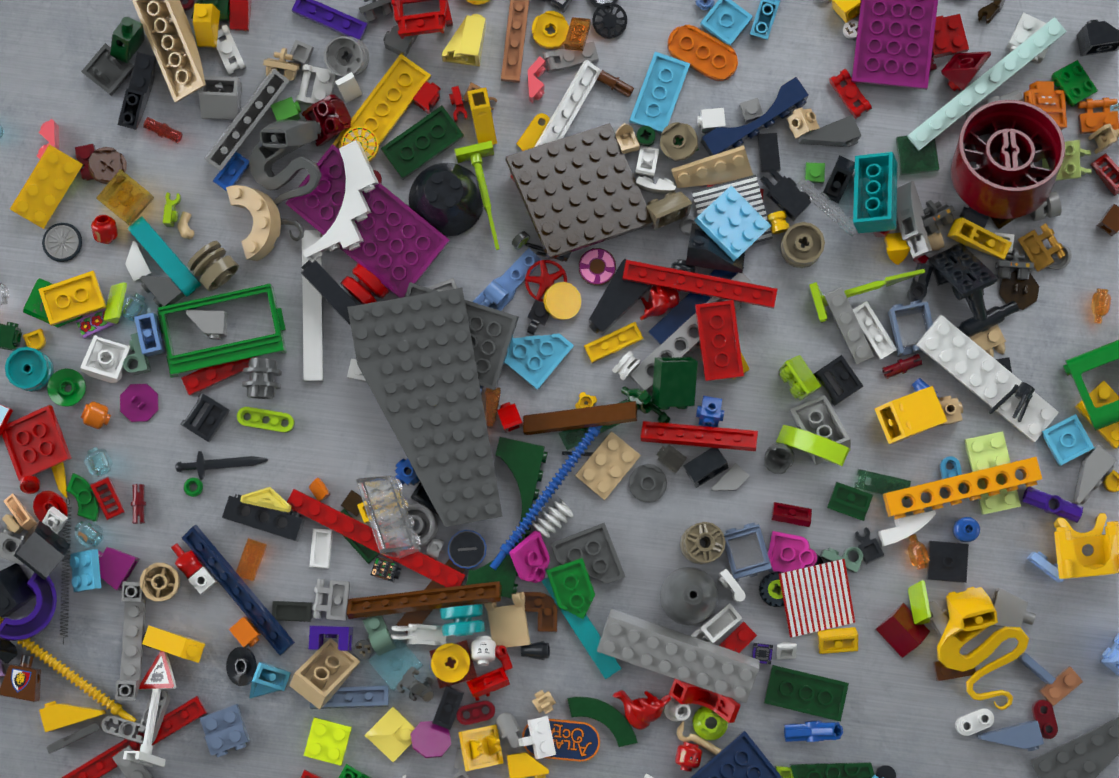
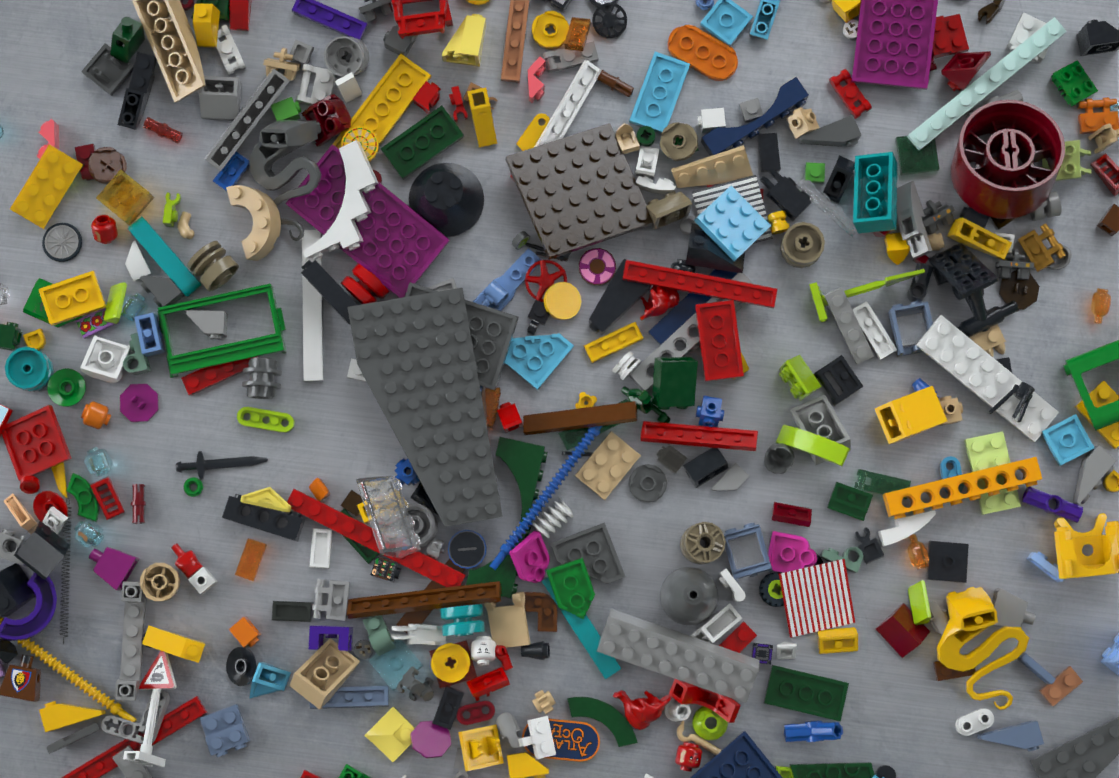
tan tile [2,514,24,534] -> none
medium azure plate [70,549,101,592] -> none
black plate [180,392,230,442] -> none
dark blue tile [182,525,295,656] -> none
neon yellow plate [303,717,352,766] -> none
lime piece [455,141,500,250] -> none
dark red pin [882,354,922,379] -> none
blue head [953,517,980,542] -> none
orange piece [1023,81,1067,130] -> none
dark red plate [1032,700,1058,739] -> none

